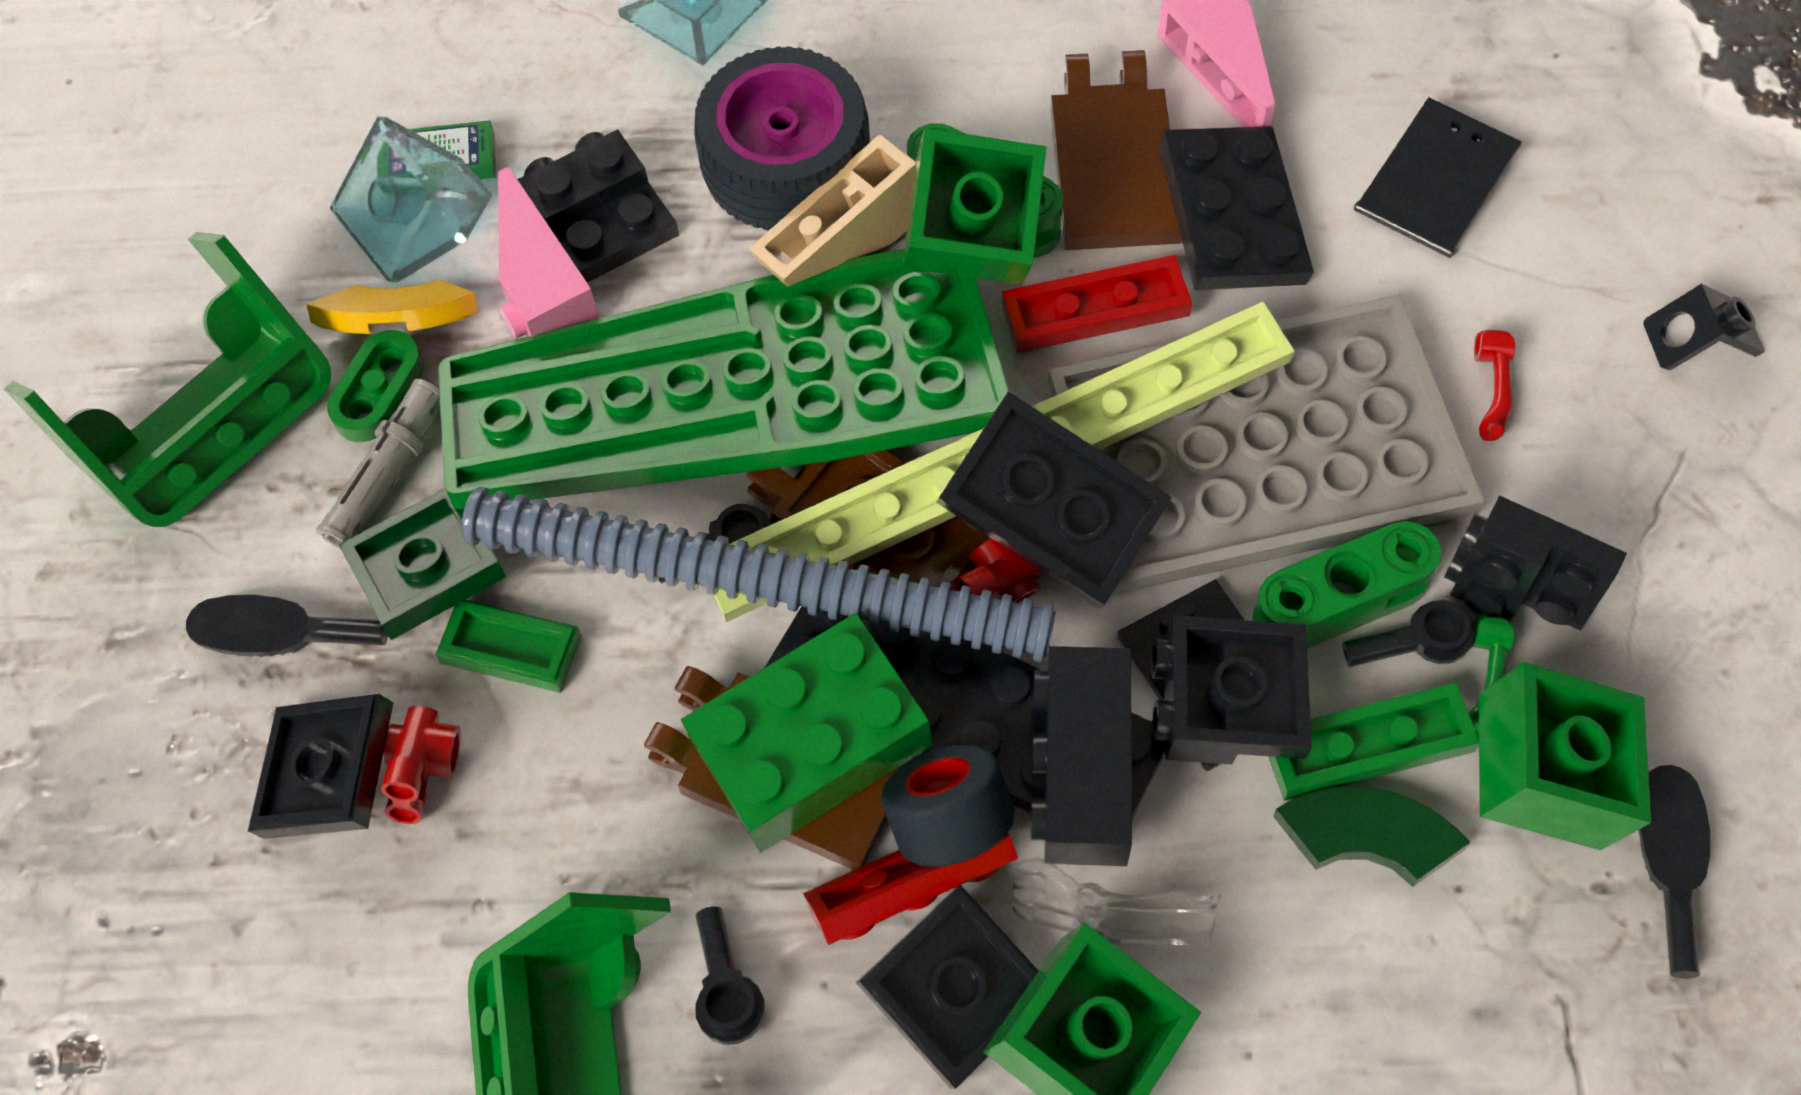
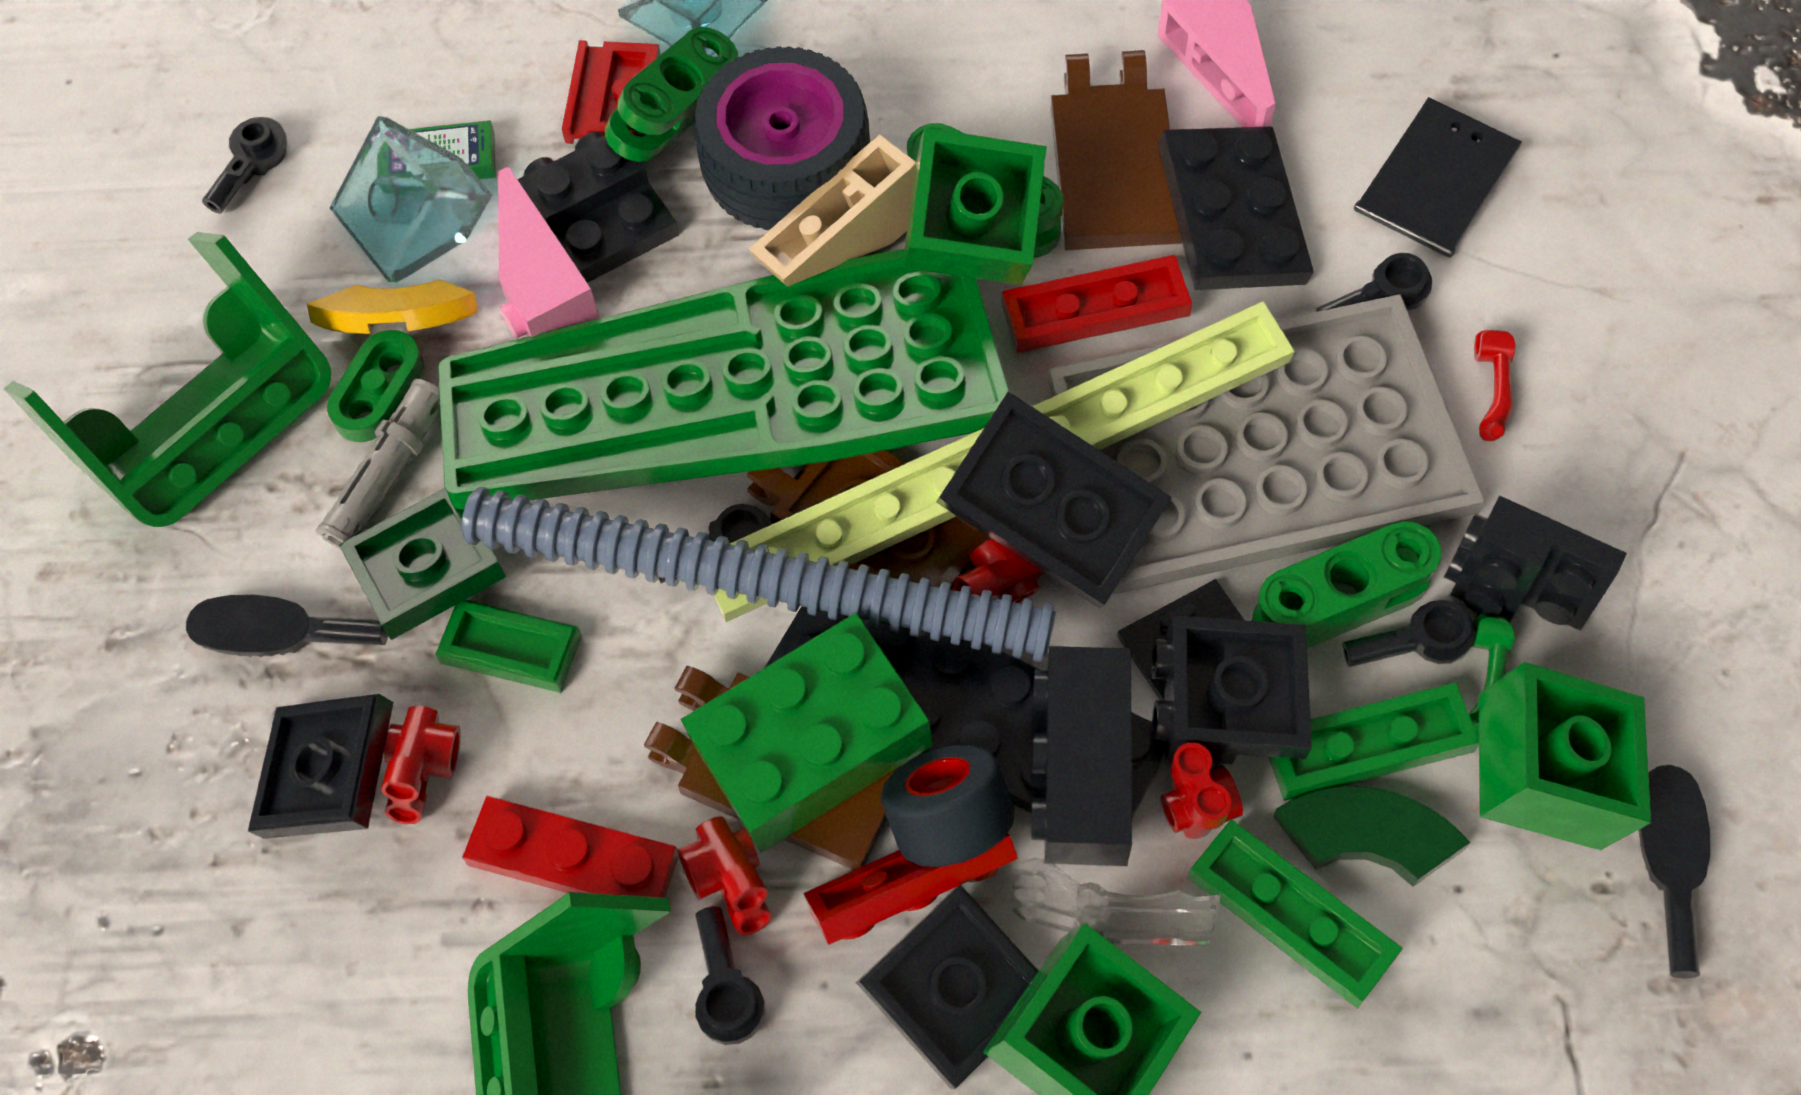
black bracket [1643,283,1765,370] -> none
none -> black plate [202,117,287,214]
none -> red plate [462,795,679,898]
none -> red plate [561,40,661,144]
none -> green piece [605,27,738,162]
none -> red plate [678,816,772,936]
none -> red plate [1160,743,1243,839]
none -> green plate [1187,819,1403,1009]
none -> black plate [1316,253,1432,312]

